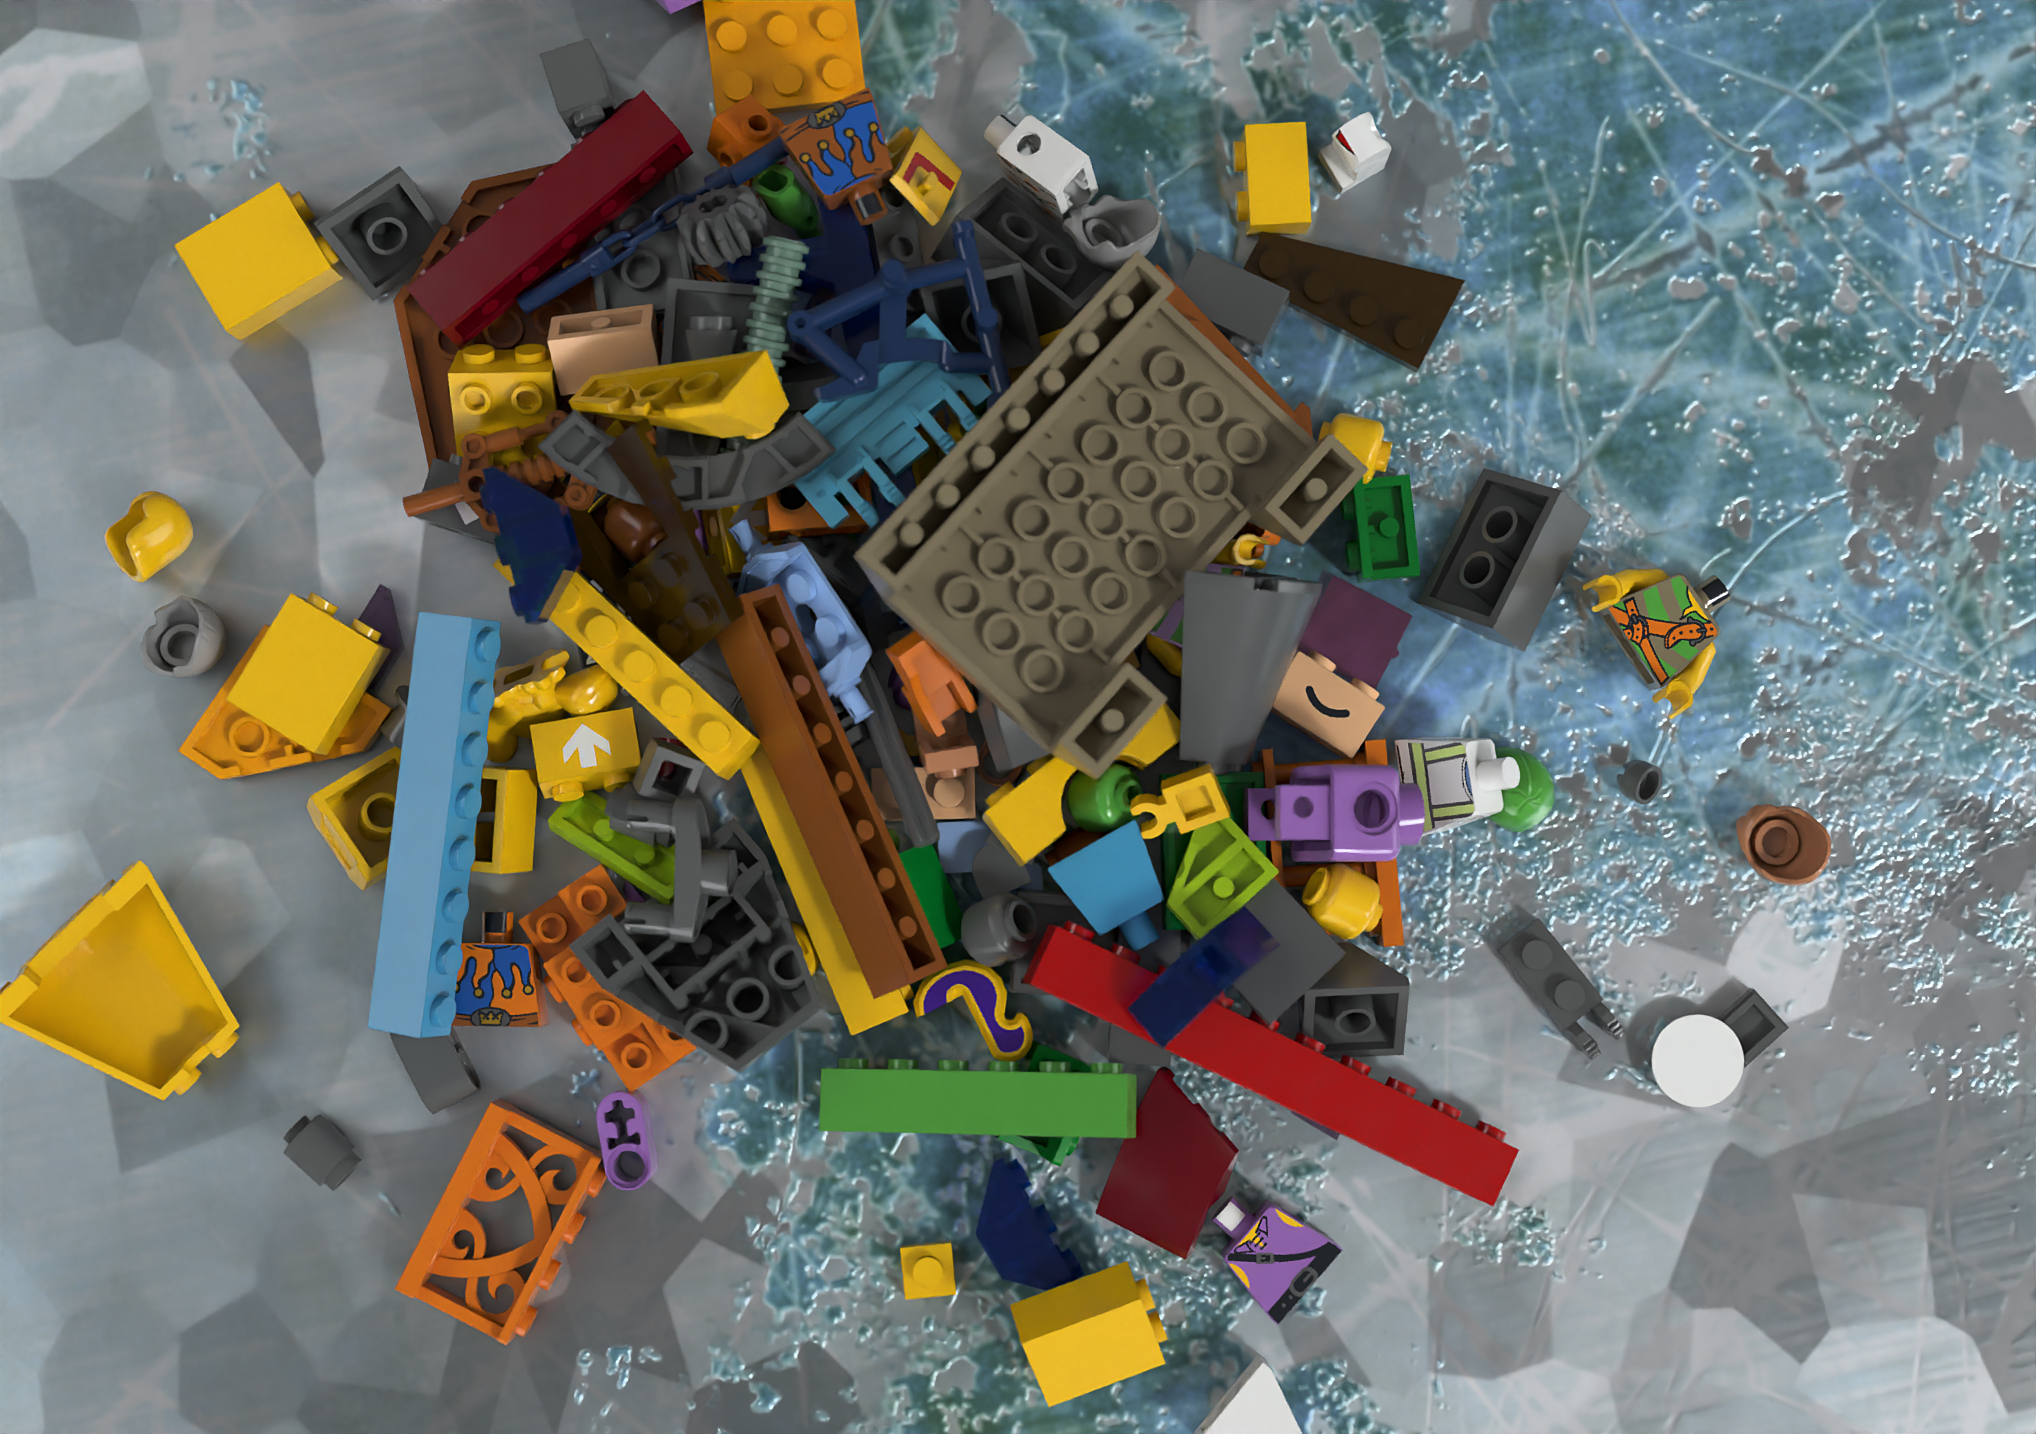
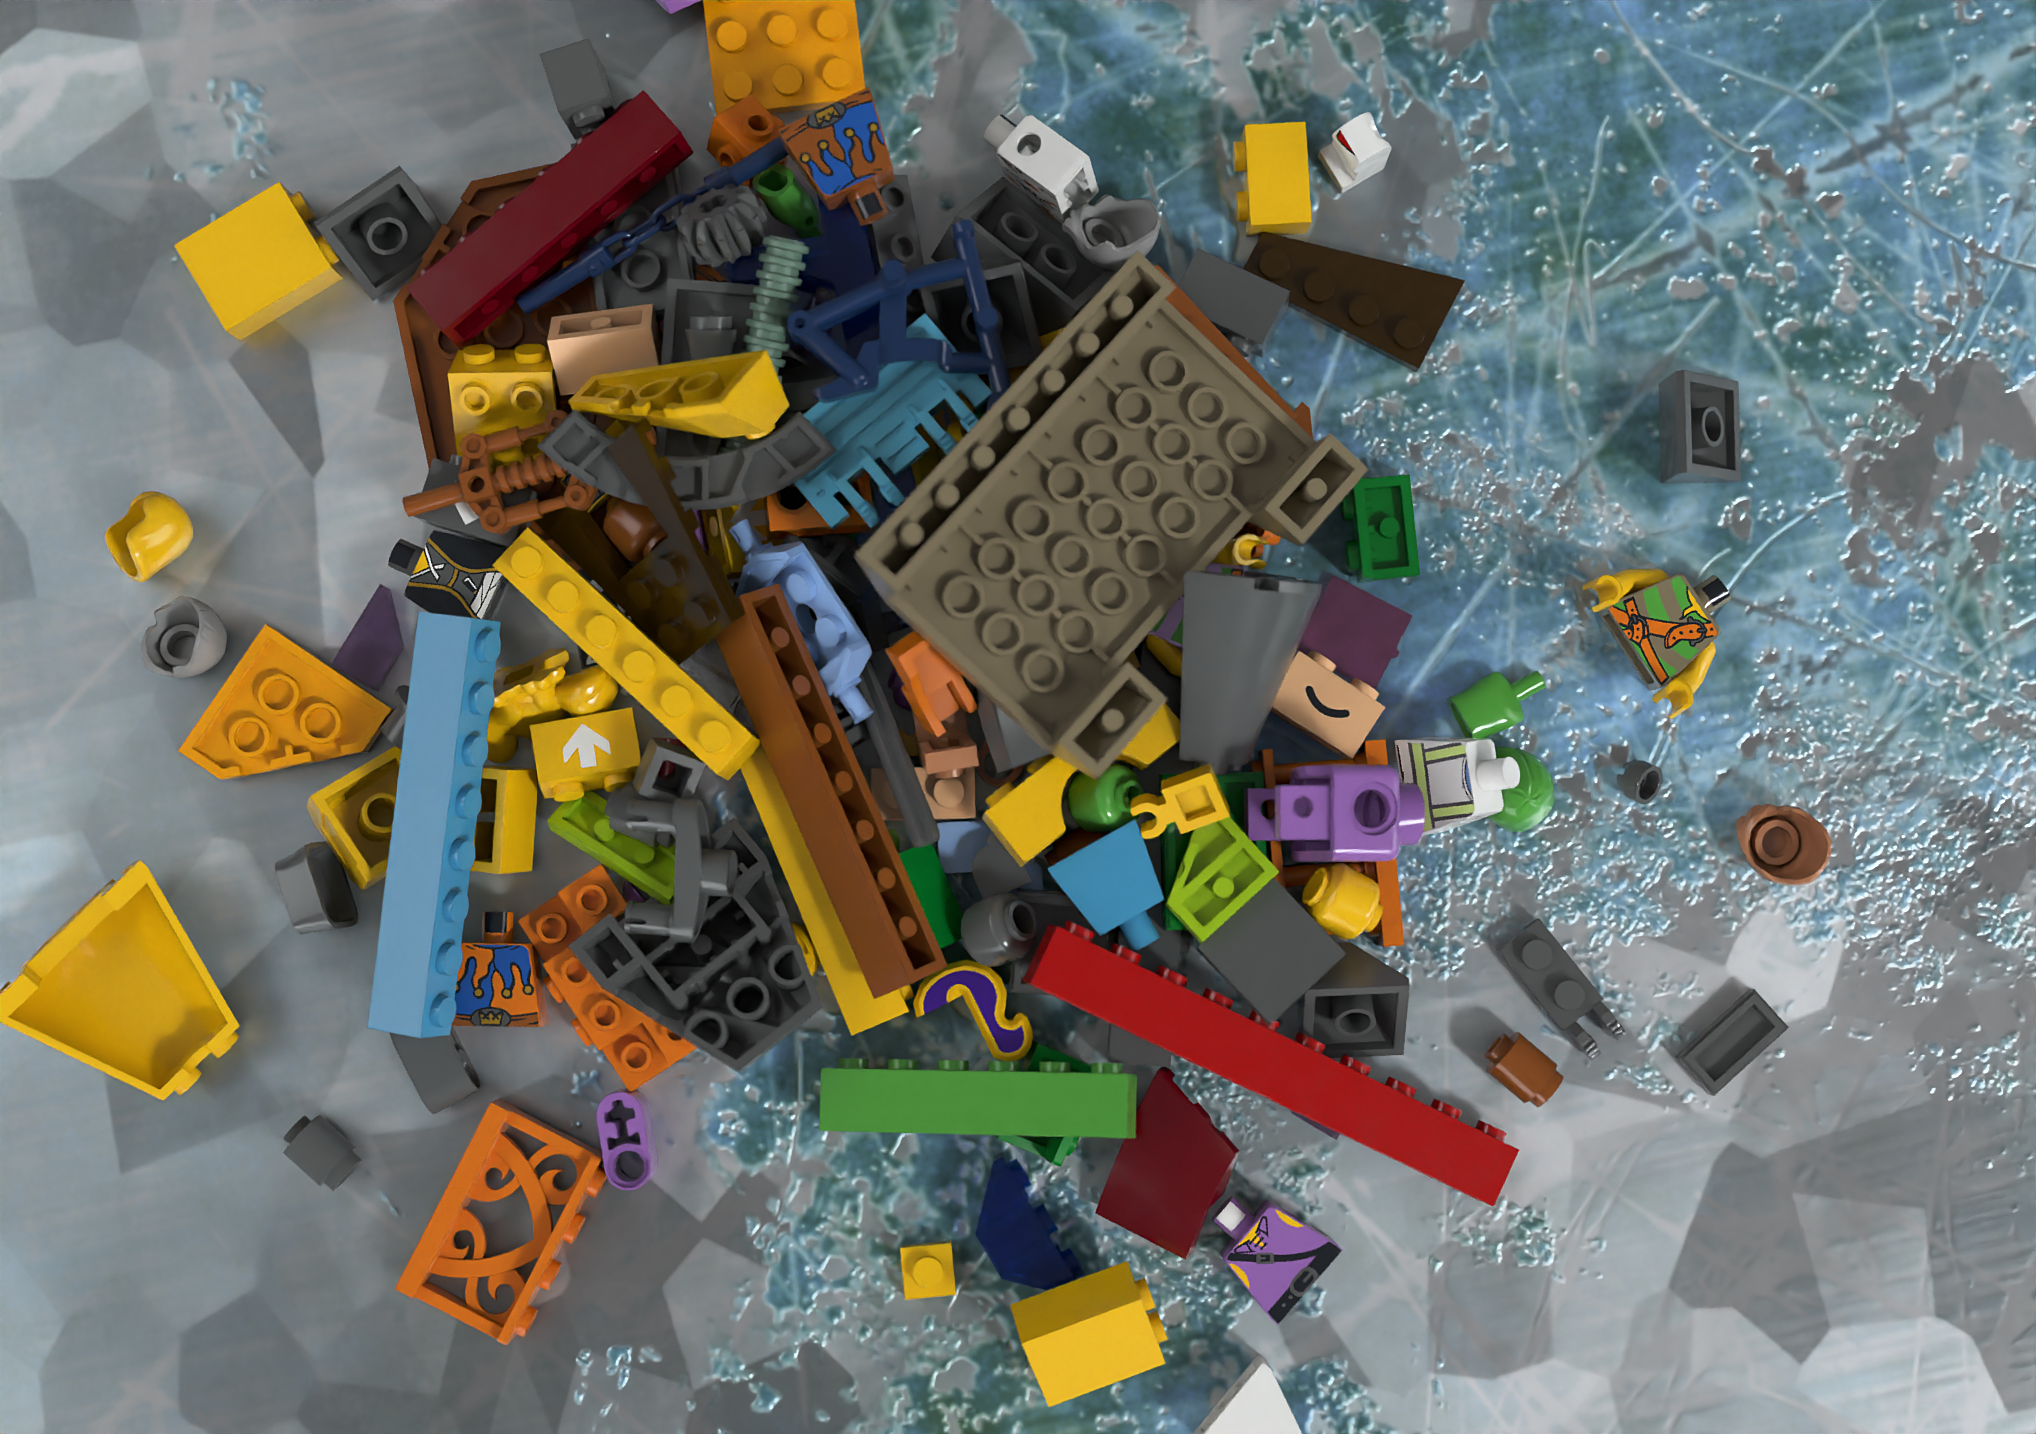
yellow brick [225,592,391,755] -> none
clear blue slope [480,466,583,625] -> none
yellow door [886,126,962,226] -> none
clear blue slope [1127,905,1280,1050] -> none
yellow head [1318,413,1393,484] -> none
dark grey slope [1417,468,1592,652] -> none
white sticker [1651,1014,1744,1107] -> none
none -> dark grey piece [275,841,358,935]
none -> torso [388,530,510,621]
none -> bright green piece [1447,671,1546,738]
none -> dark orange brick [1484,1032,1564,1107]
none -> dark grey slope [1659,370,1741,484]

